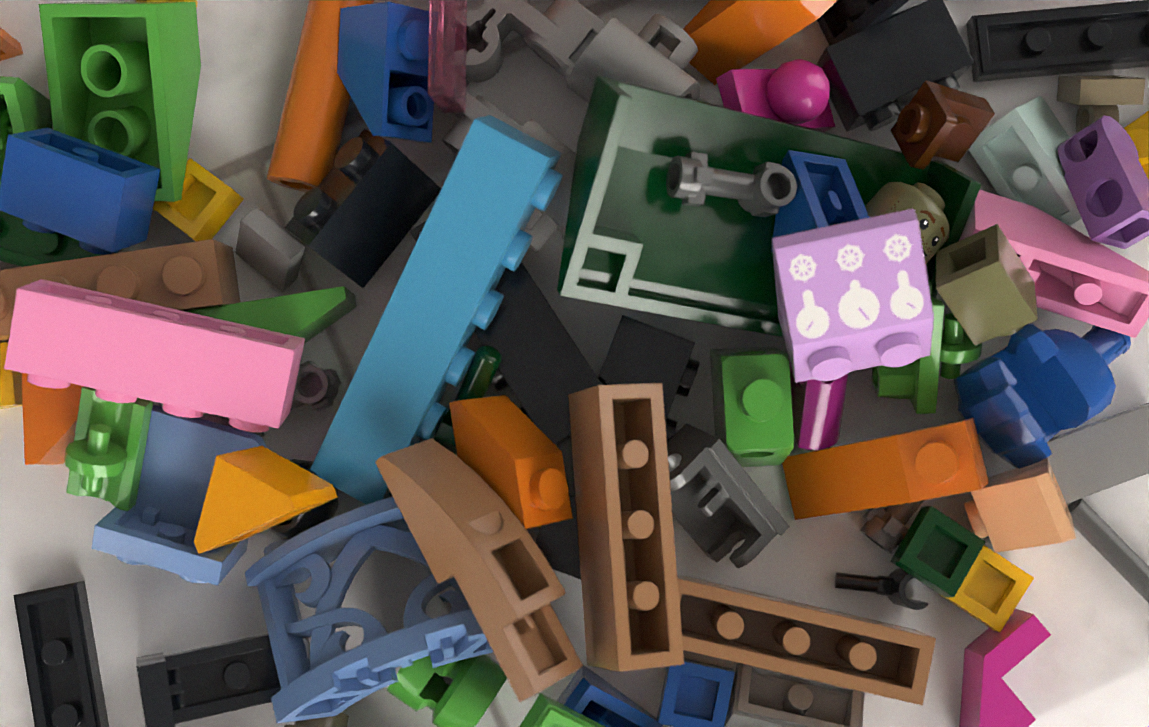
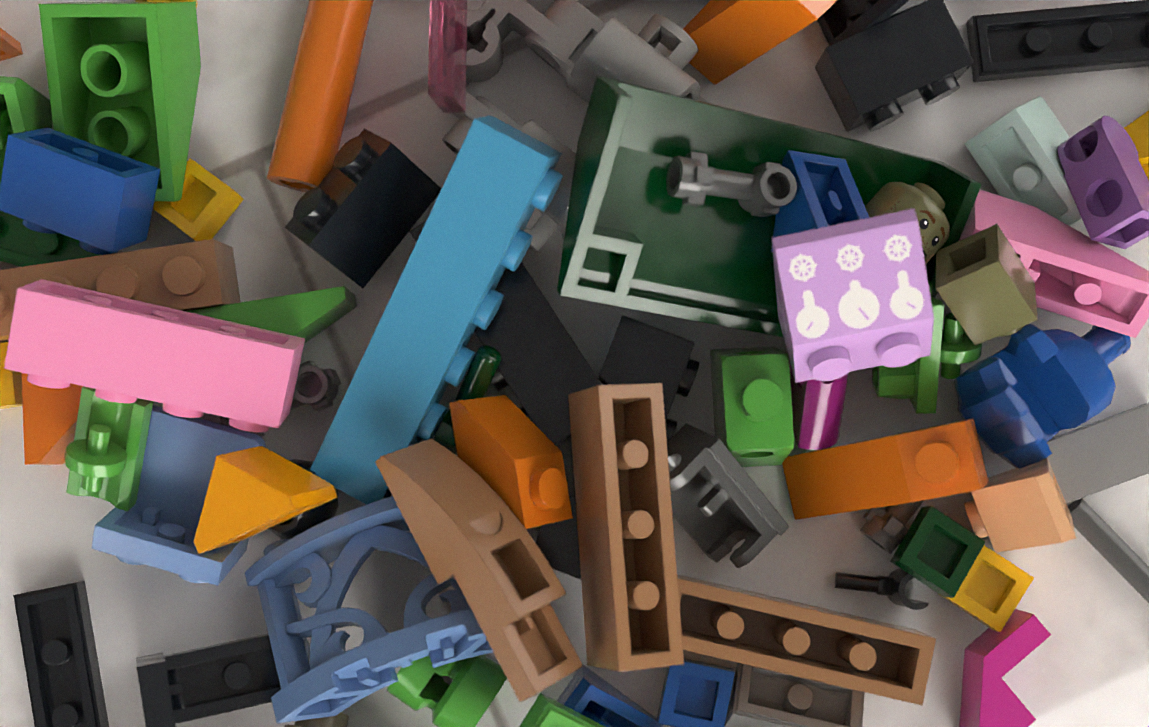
light grey tile [235,207,305,292] -> none
blue slope [337,1,439,143] -> none
dark pink tile [716,59,836,132] -> none
reddish brown bracket [890,80,995,170] -> none
dark tan tile [1057,75,1145,133] -> none

